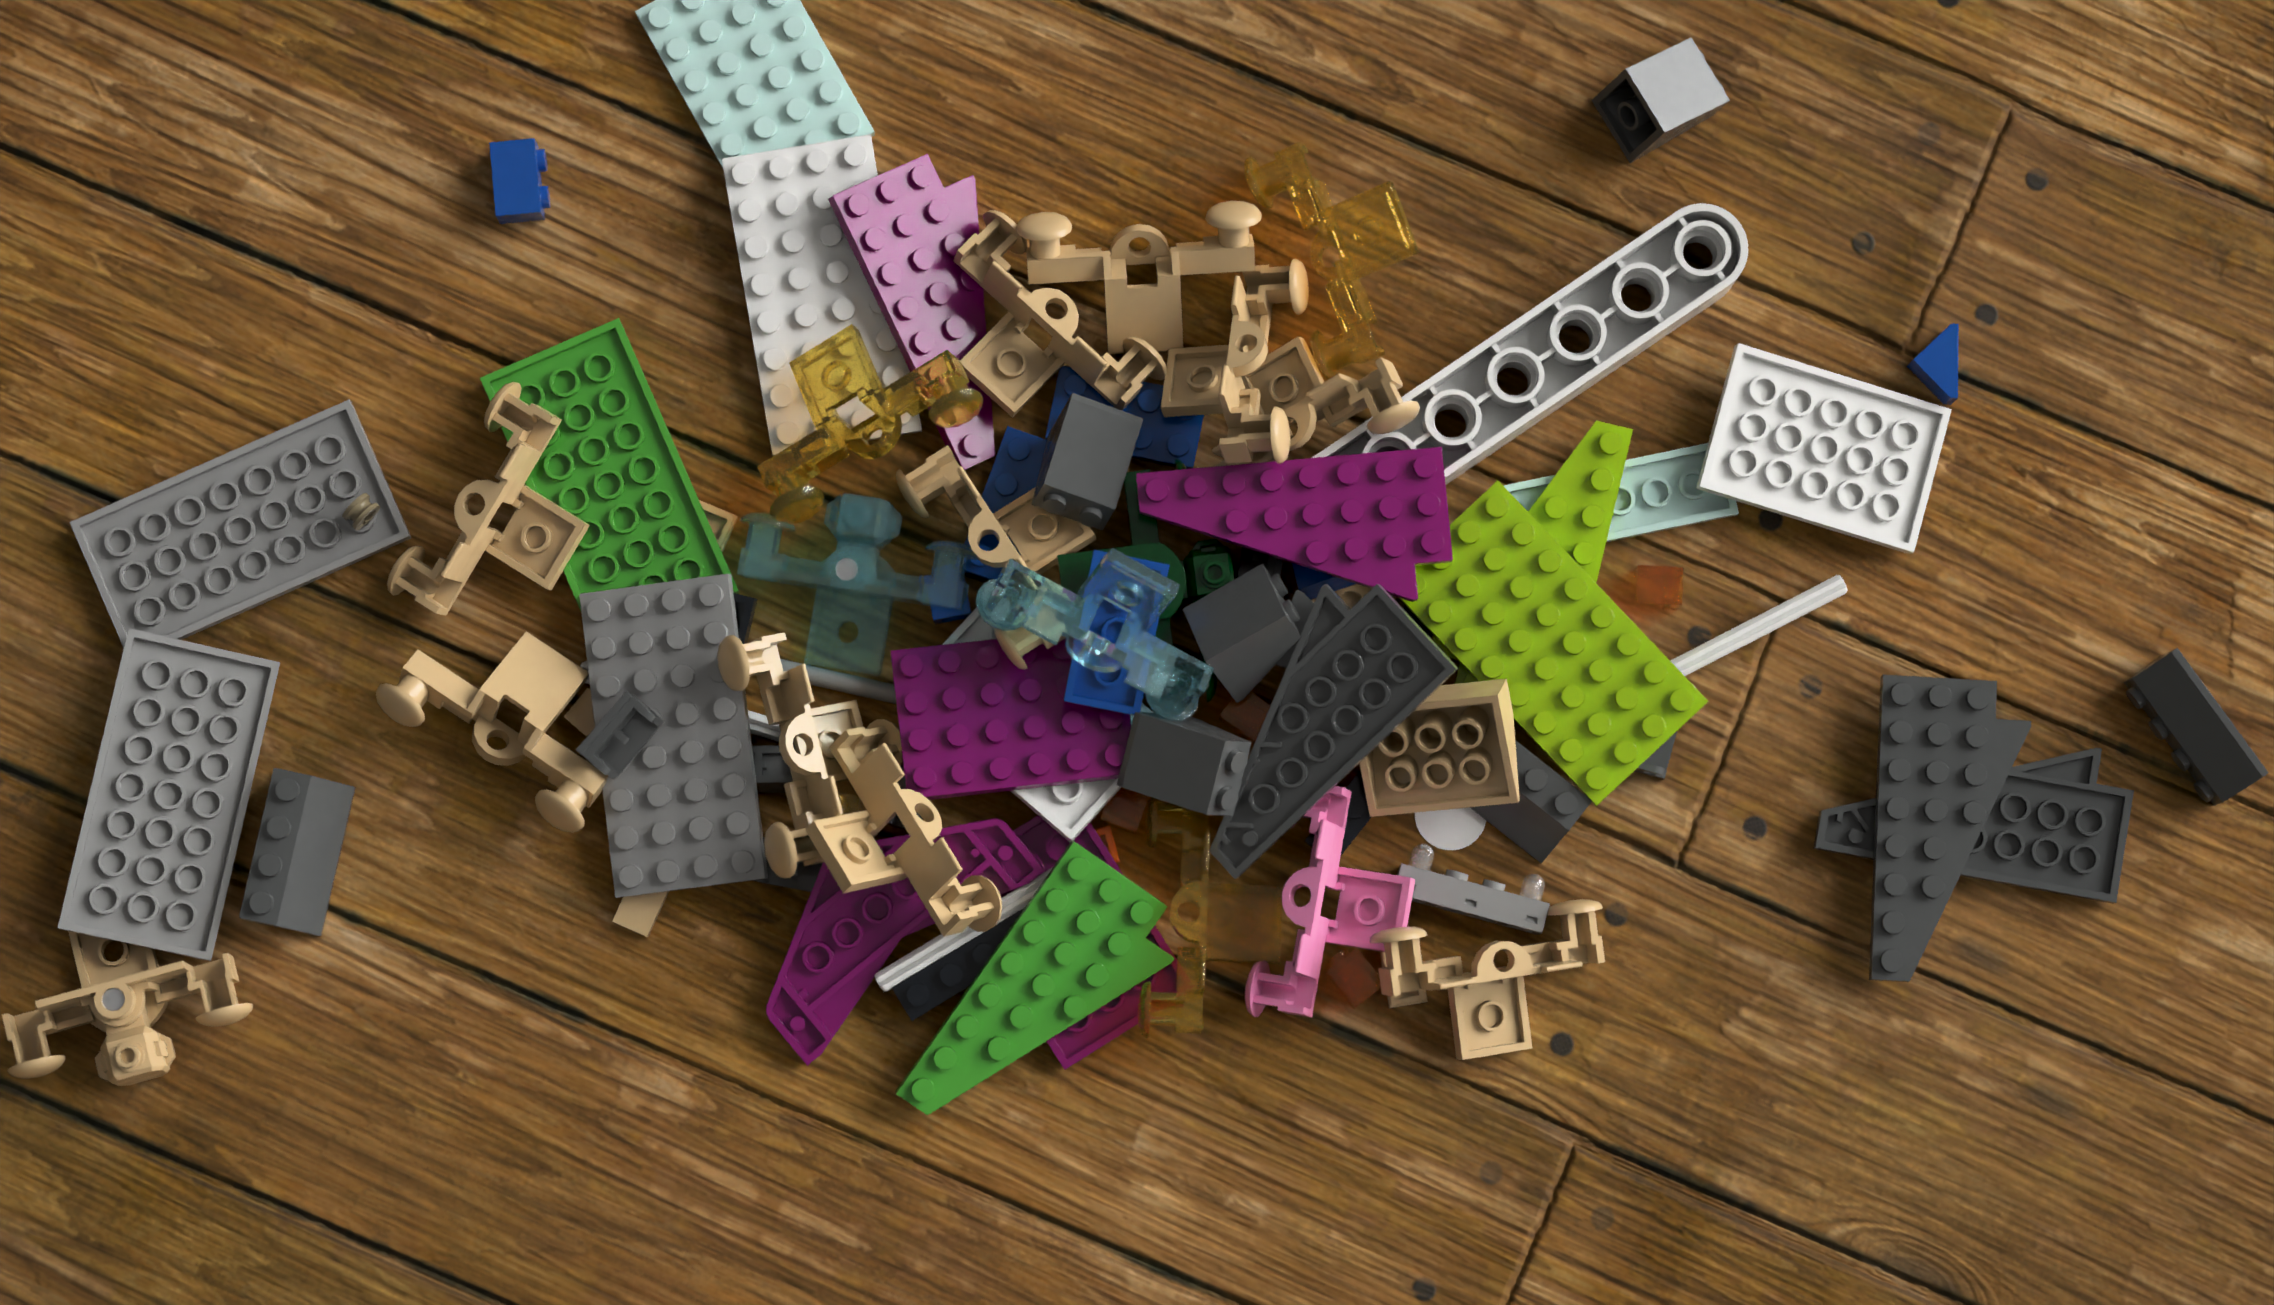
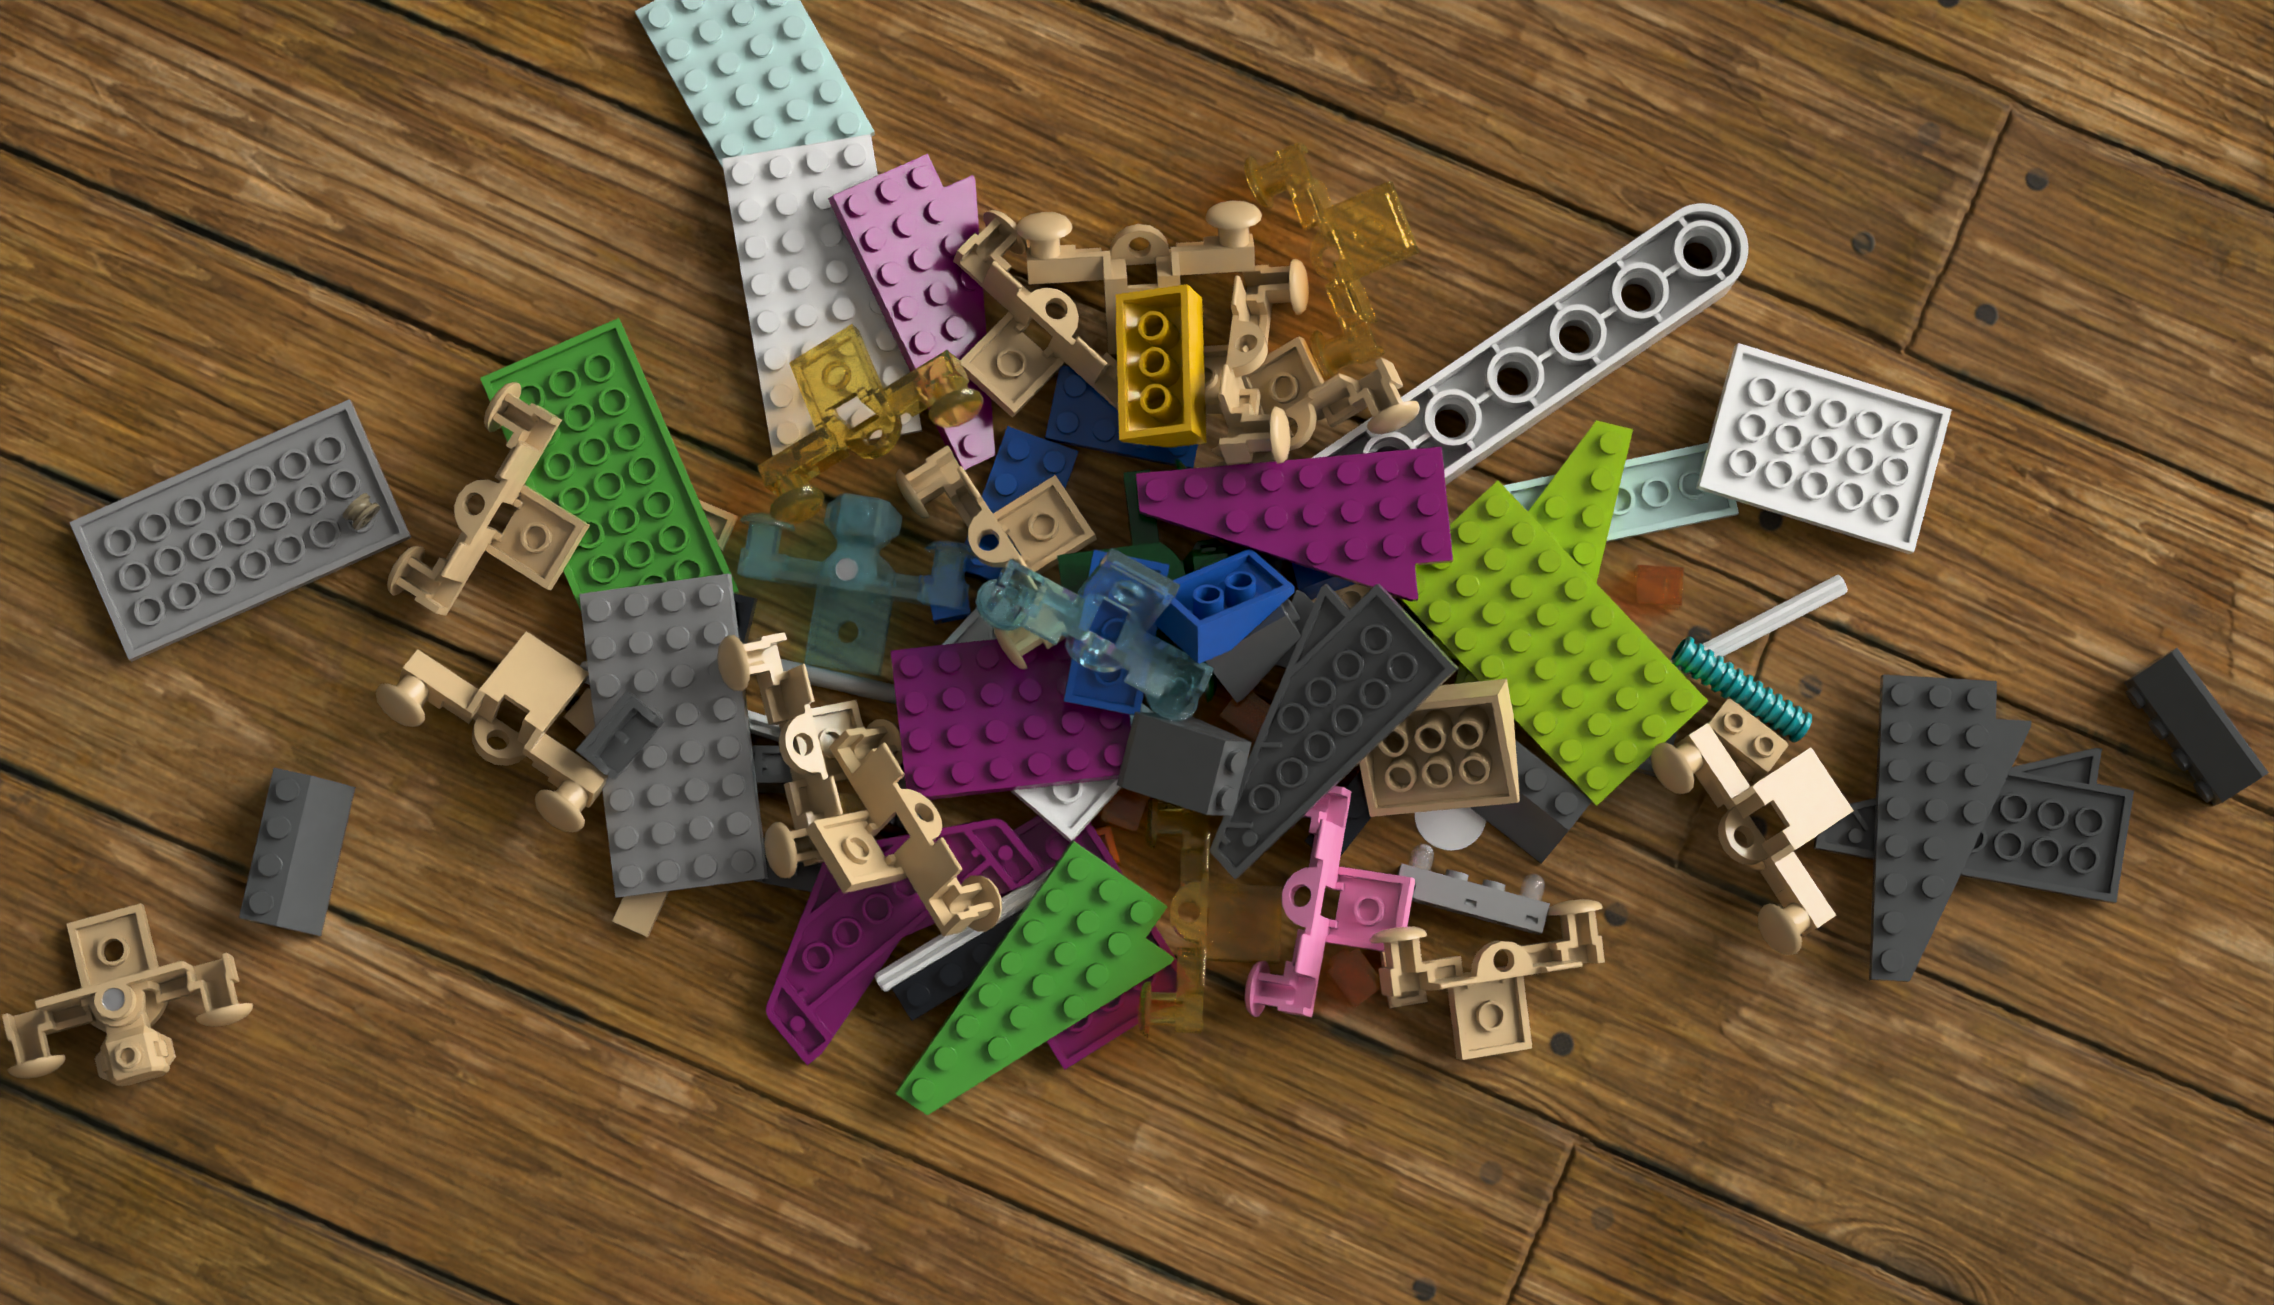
light grey plate [57,628,280,961] -> none
blue brick [489,138,550,224] -> none
dark grey slope [1032,393,1143,530] -> none
slope [1592,37,1730,163] -> none
blue slope [1907,324,1959,405] -> none
none -> yellow slope [1115,284,1207,448]
none -> blue slope [1154,548,1294,664]
none -> tan piece [1651,723,1853,955]
none -> teal piece [1671,636,1812,743]
none -> tan bracket [1708,699,1788,784]

